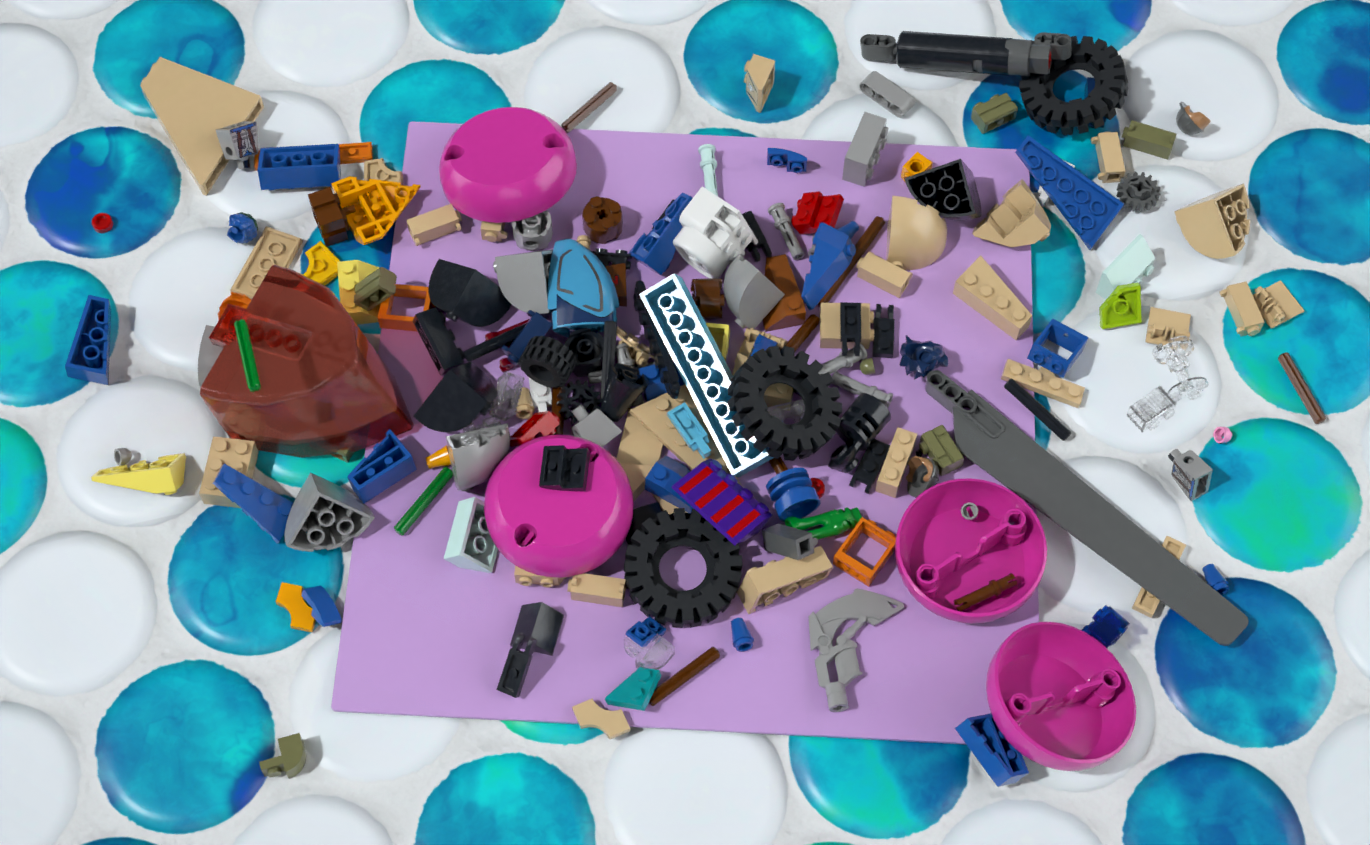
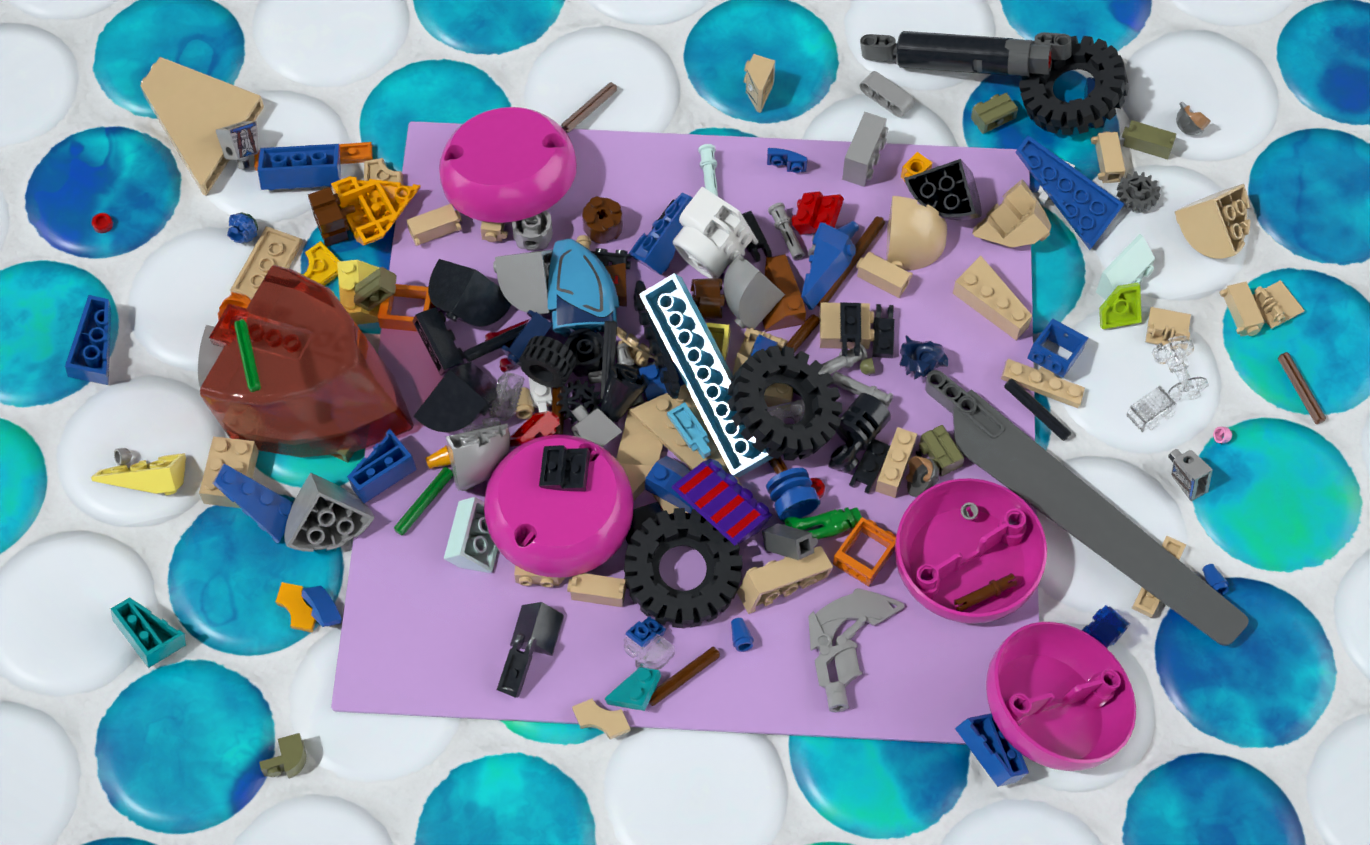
none -> teal wedge [110,597,186,668]

